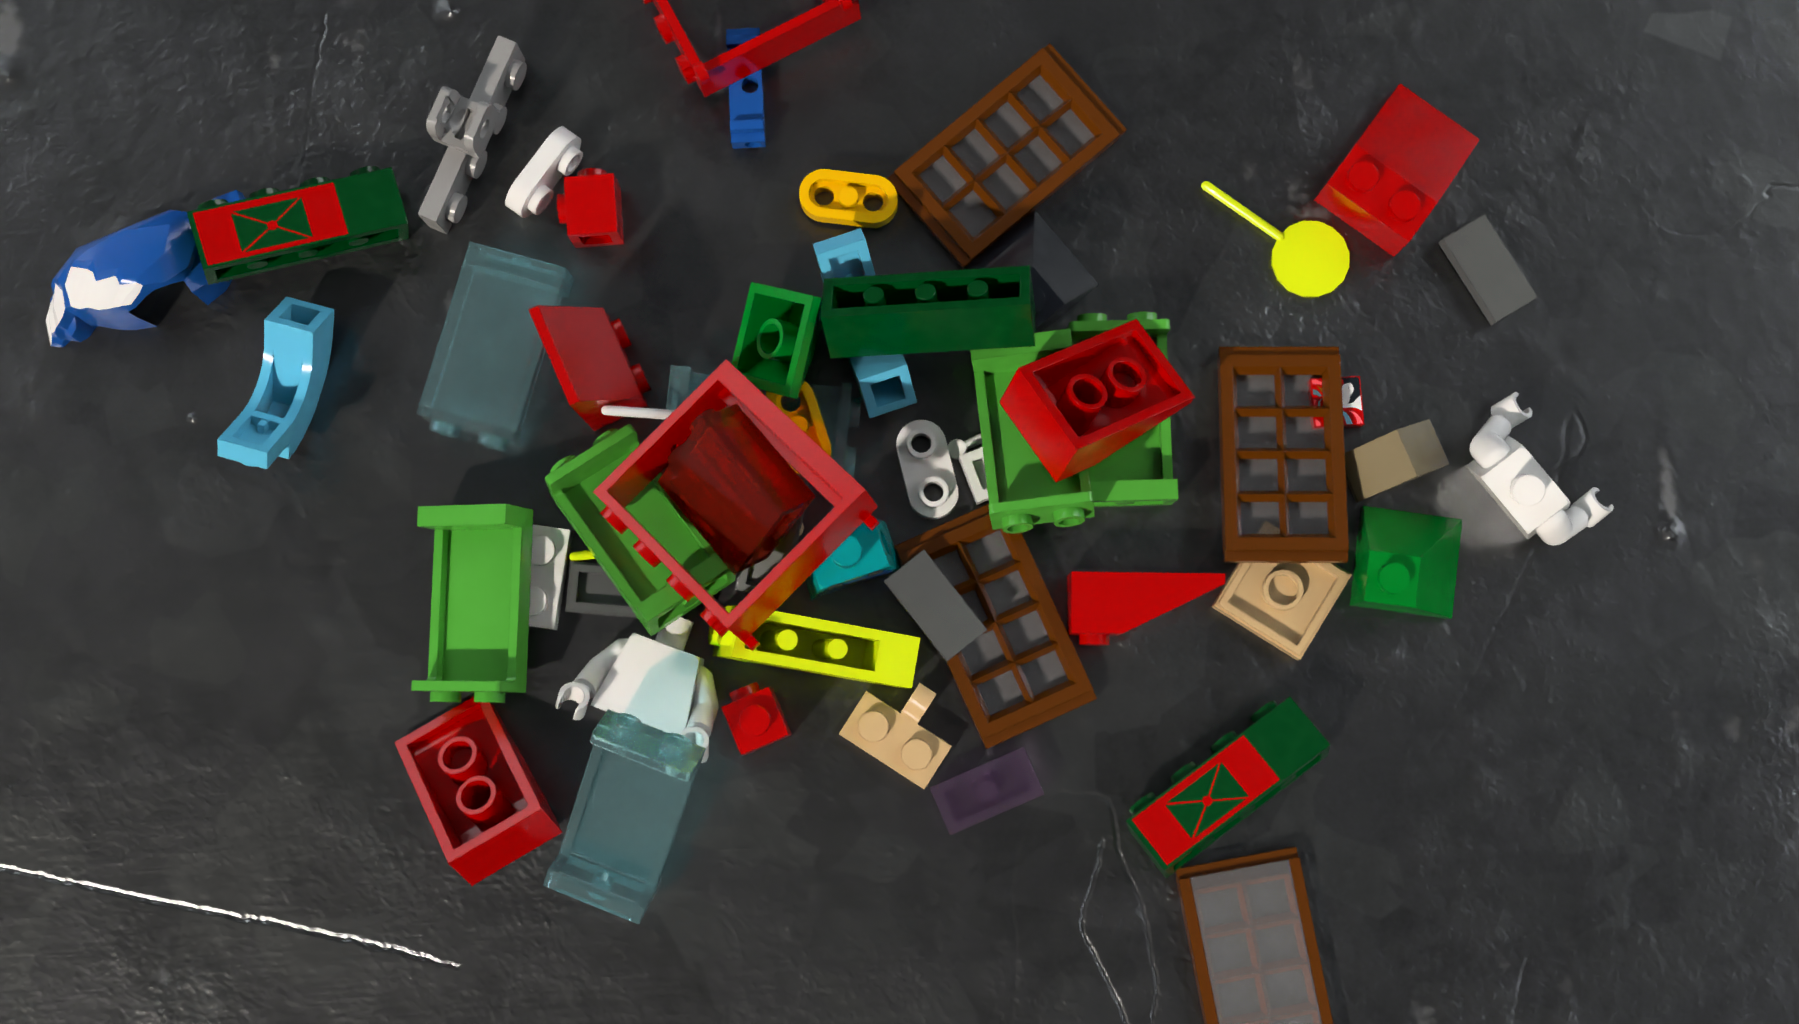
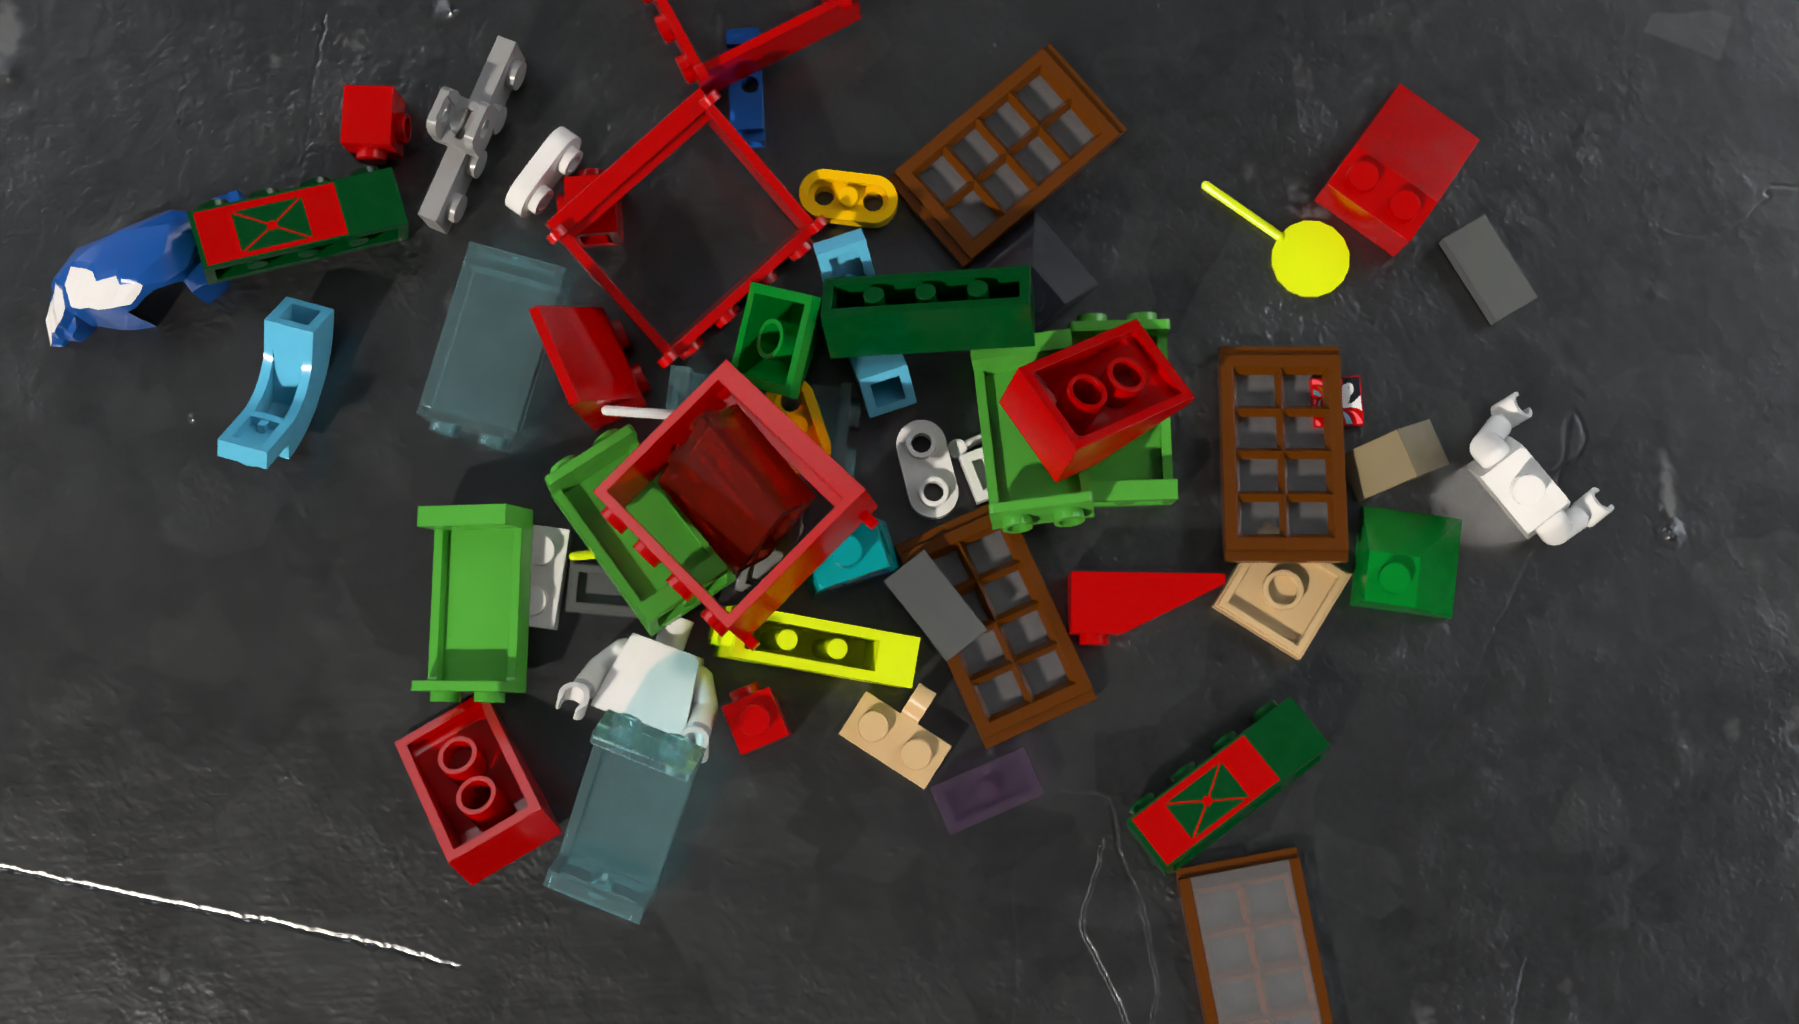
none -> red brick [340,85,411,165]
none -> red window [544,88,828,369]

